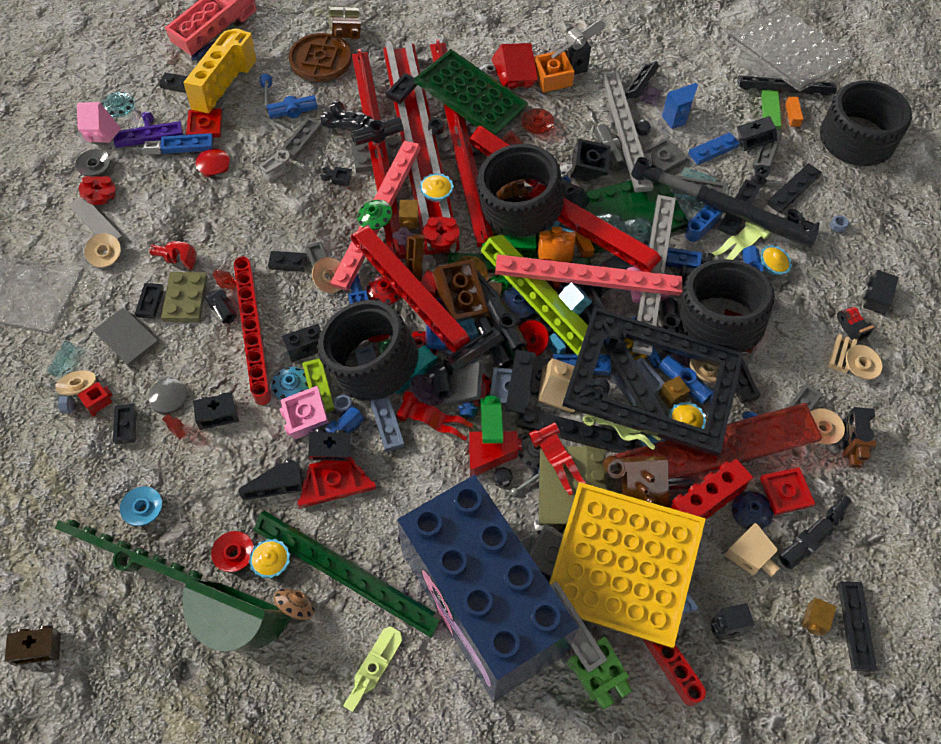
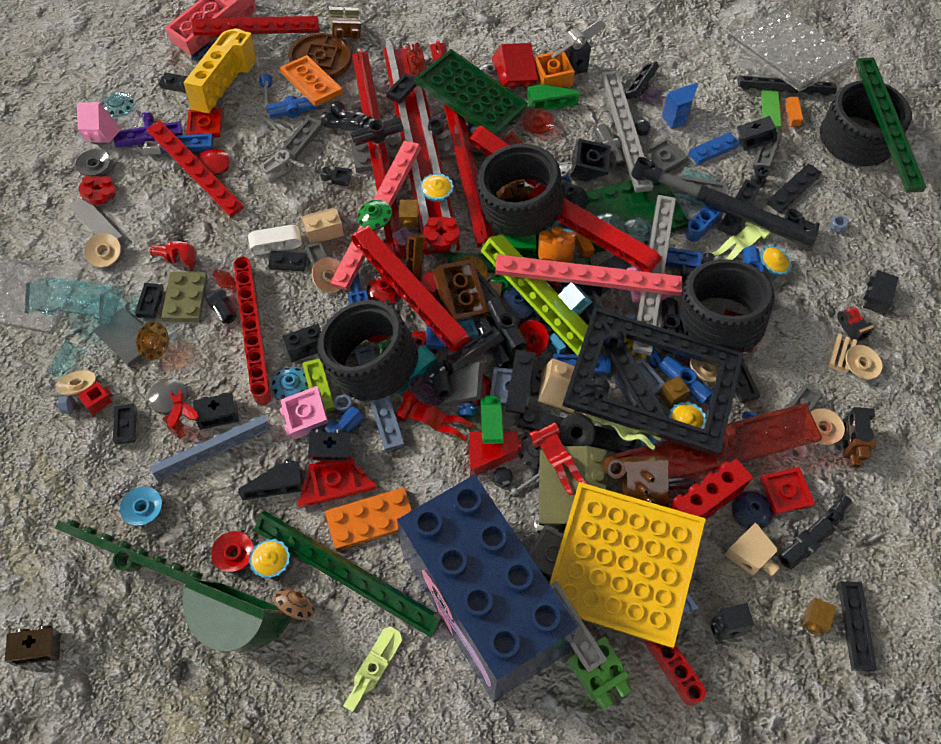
none -> clear light blue windscreen [24,277,122,324]
none -> clear orange dish [136,322,169,360]
none -> red plate [146,120,244,218]
none -> sand blue plate [150,415,271,481]
none -> red piece [167,389,199,428]
none -> red plate [191,16,320,36]
none -> white beam [248,225,302,255]
none -> orange plate [280,55,343,107]
none -> tan slope [300,208,344,244]
none -> orange plate [325,487,412,551]
none -> clear red hinge [405,42,427,77]
none -> green slope [527,84,579,112]
none -> black tyre [558,413,595,446]
none -> dark green plate [855,57,926,193]

